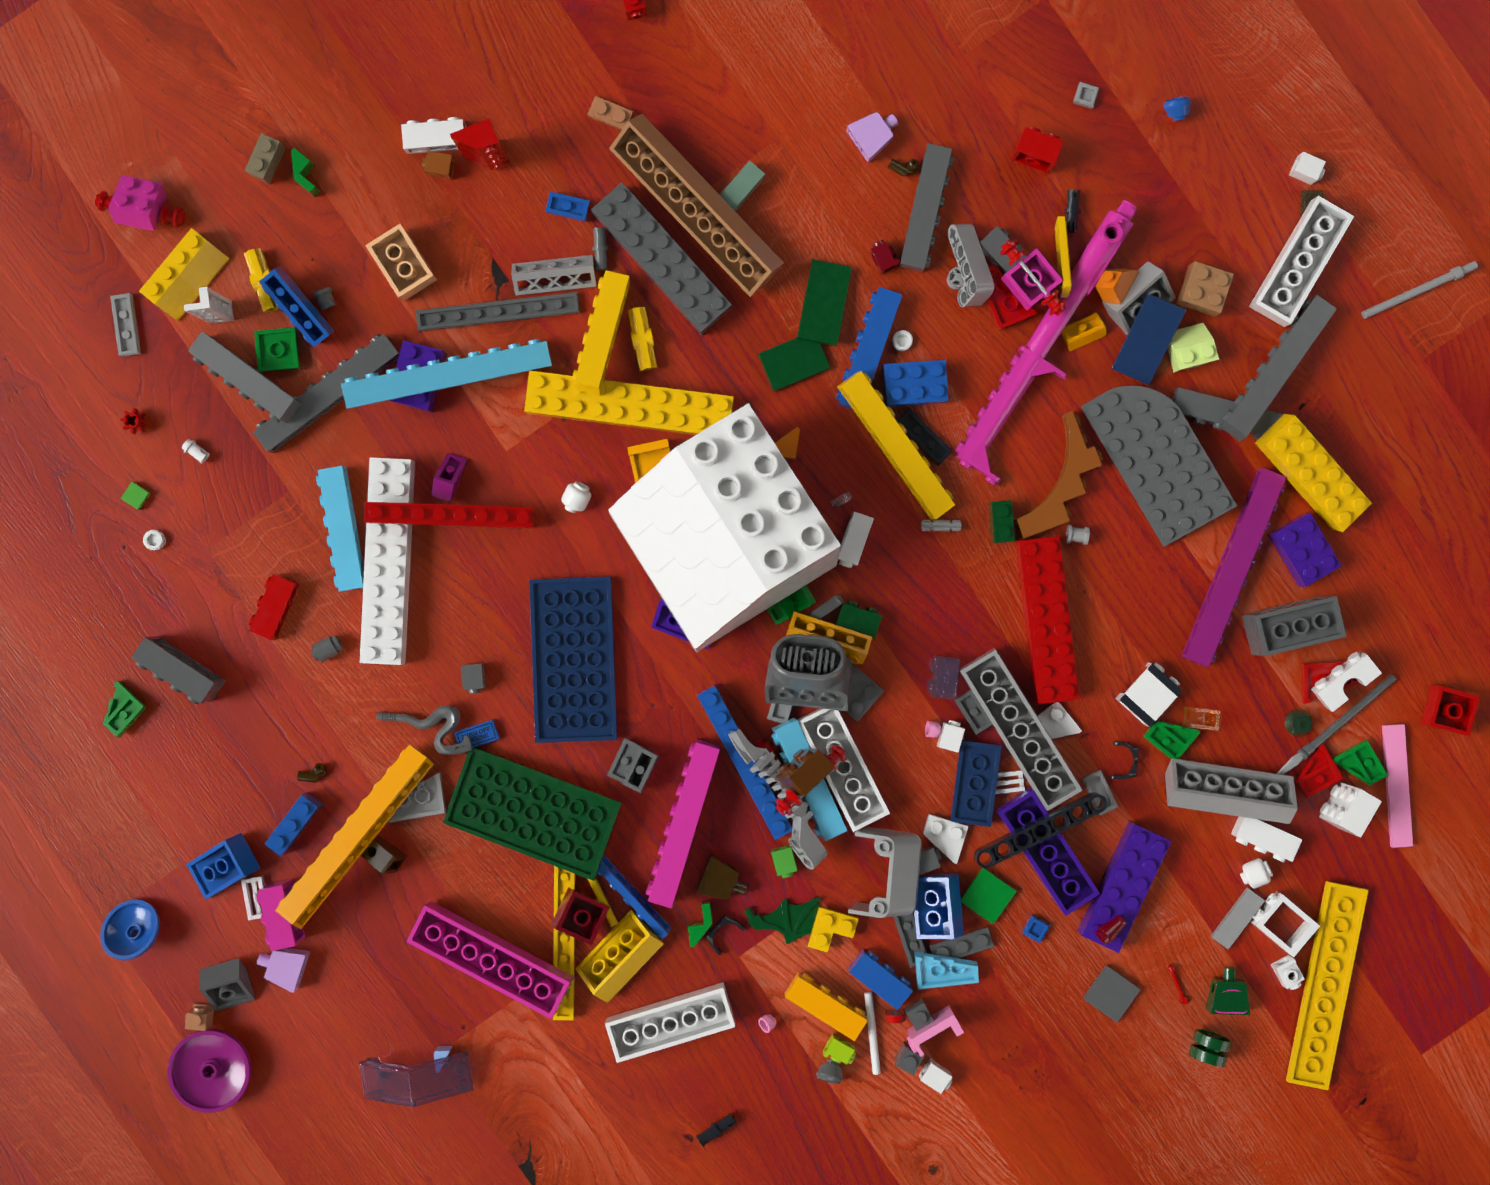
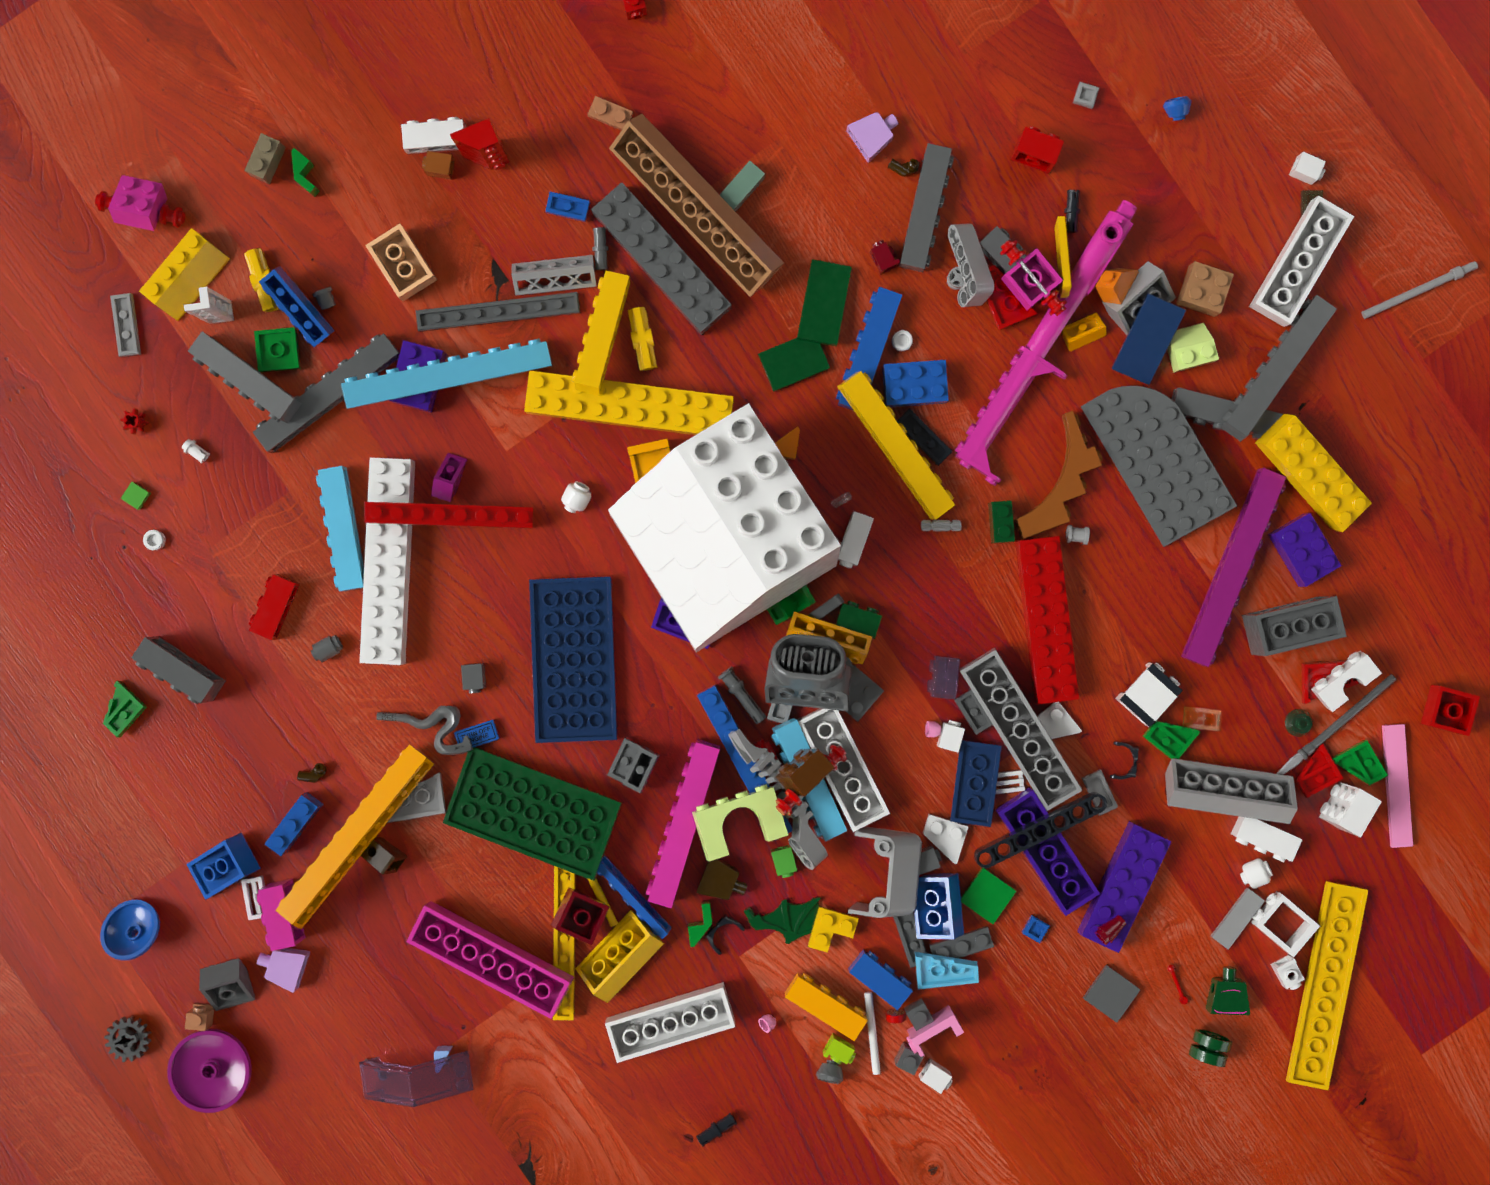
none -> dark grey gear [104,1016,152,1062]
none -> yellowish green arch [692,784,788,861]
none -> dark grey pin [718,666,767,724]

